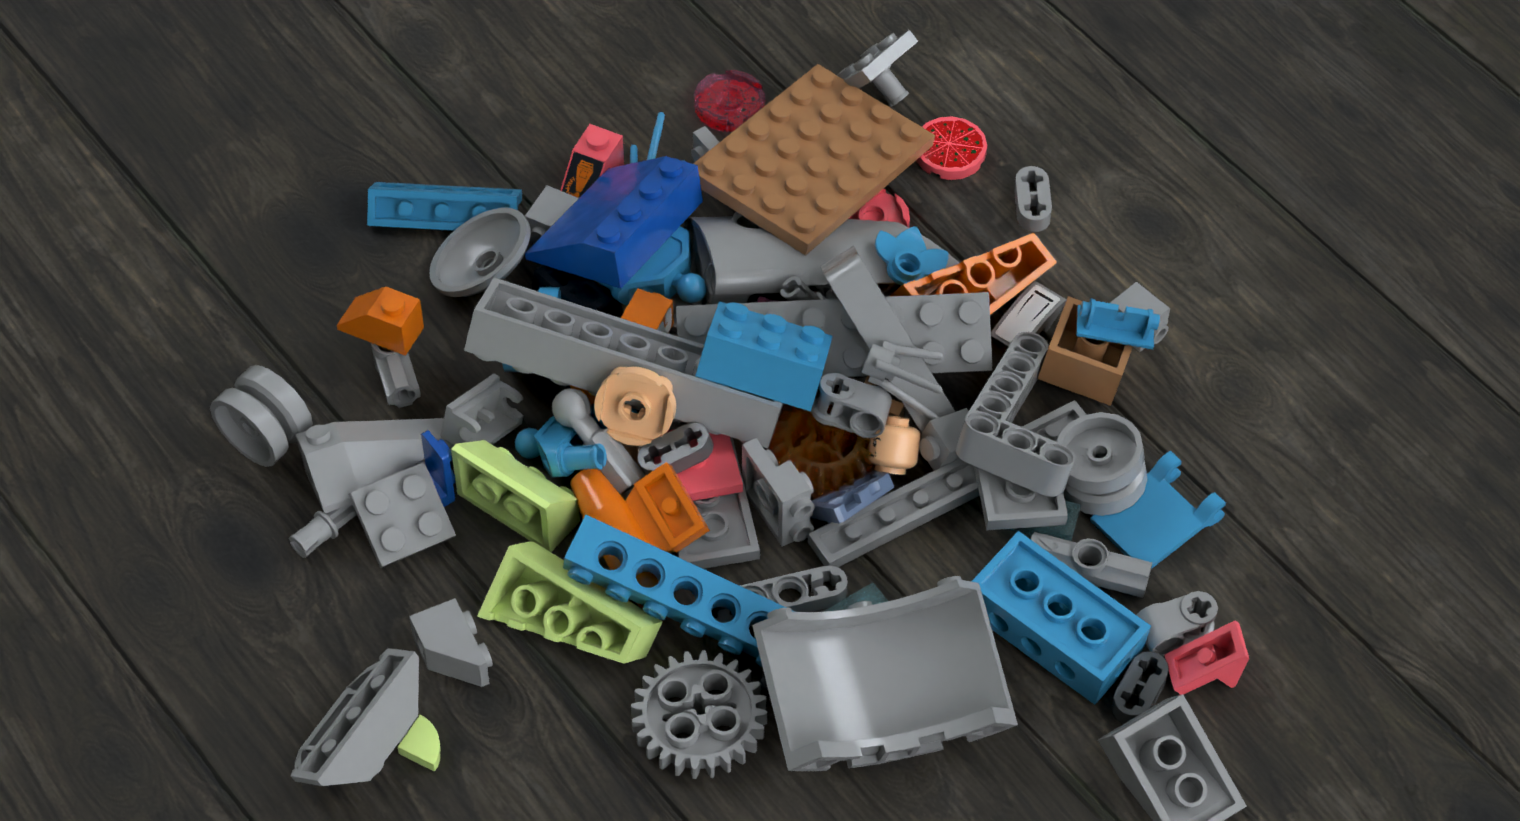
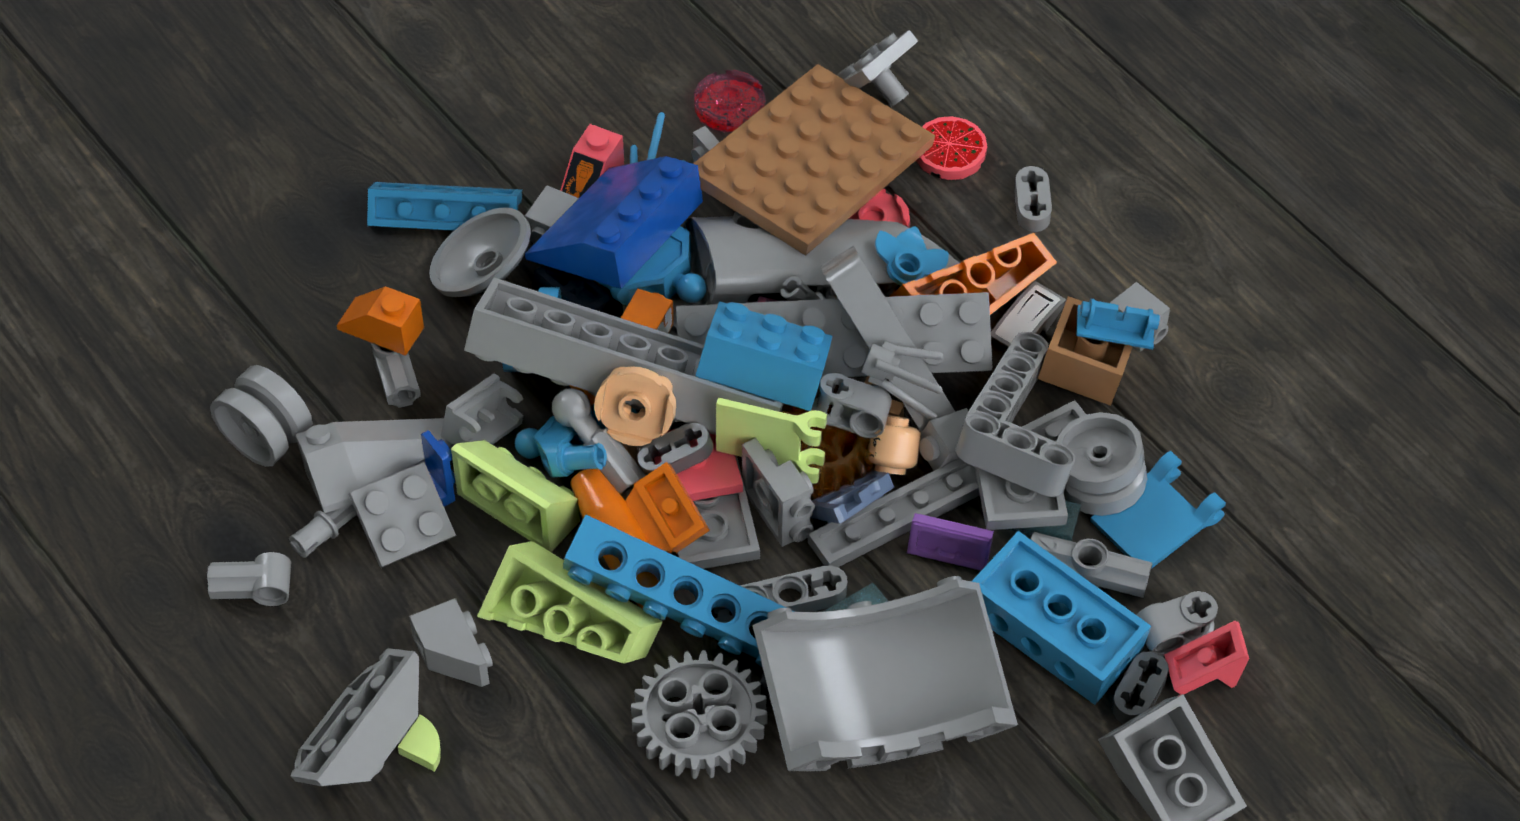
none -> light grey piece [207,552,291,606]
none -> yellowish green flag [716,398,827,484]
none -> medium lavender plate [907,513,994,570]

